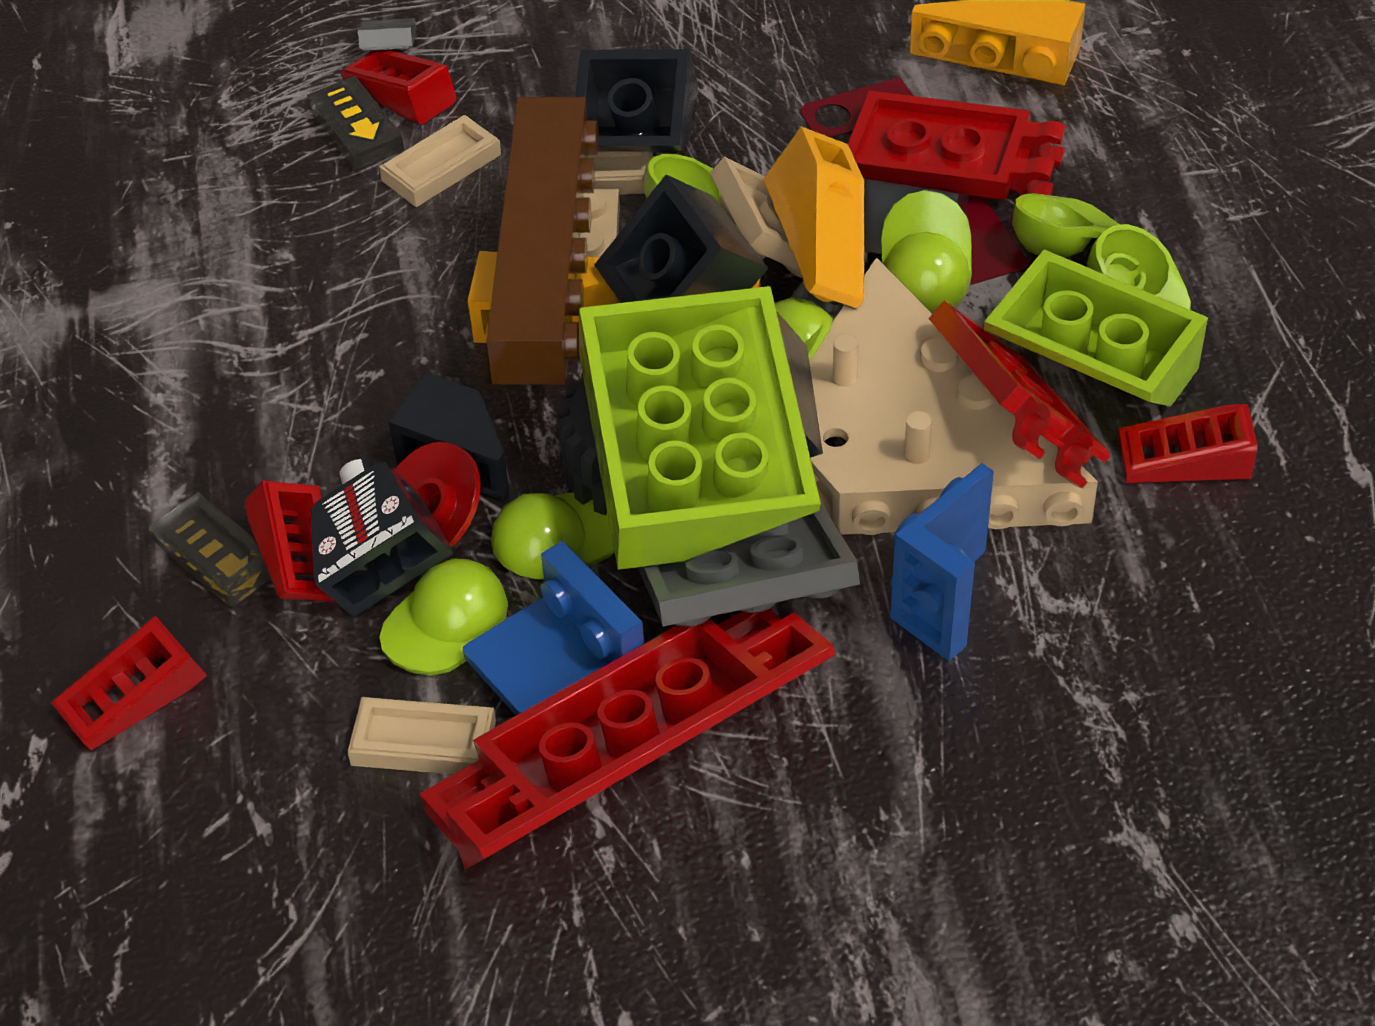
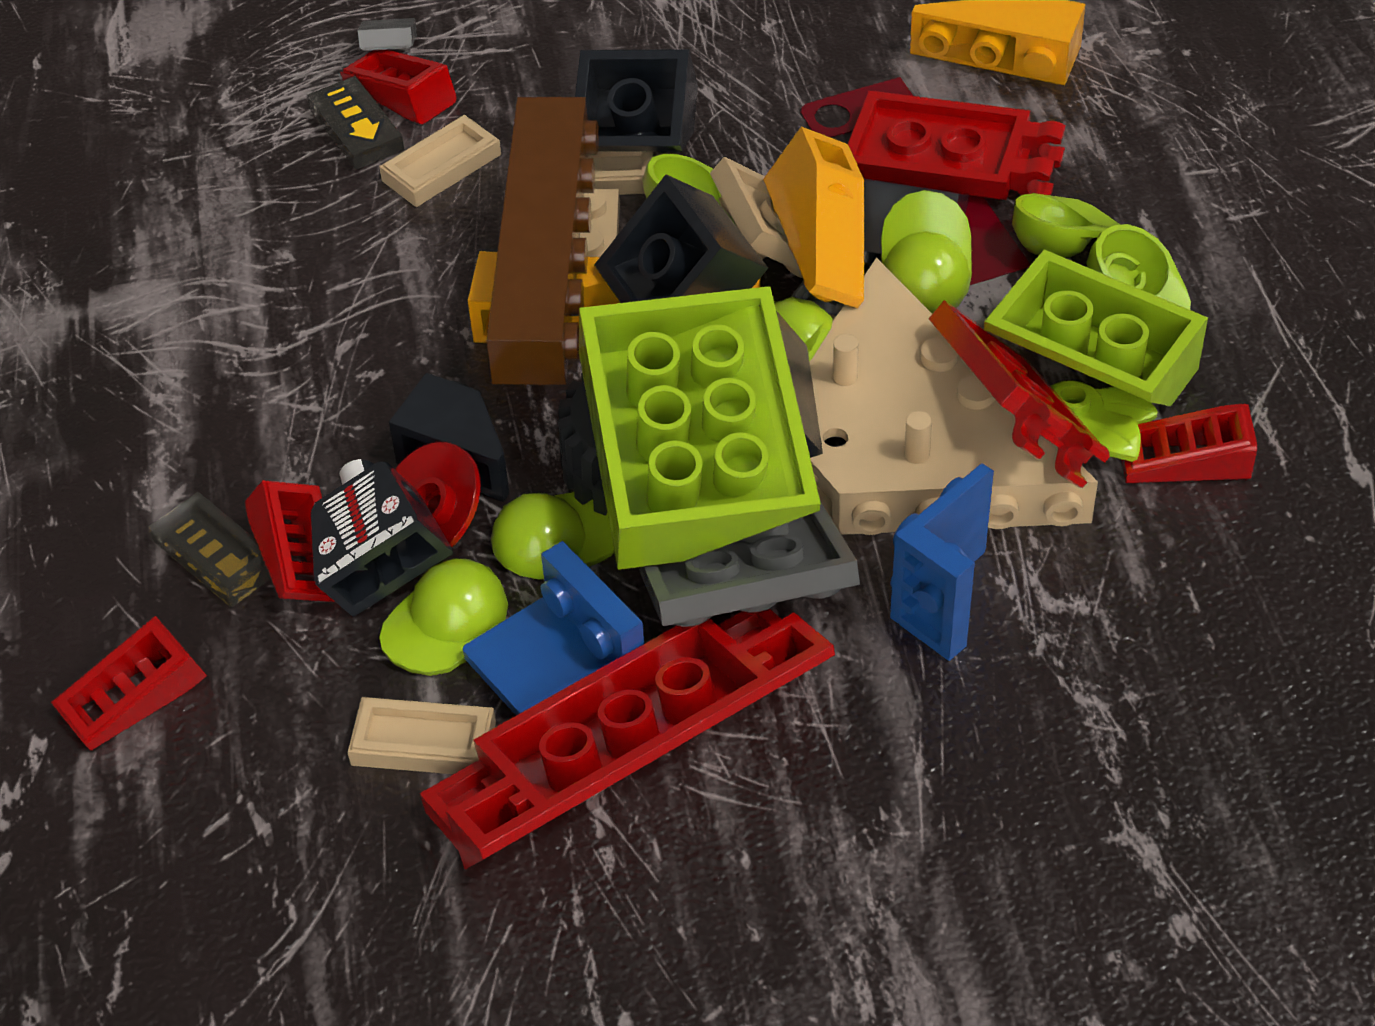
none -> lime plate [1051,381,1158,462]

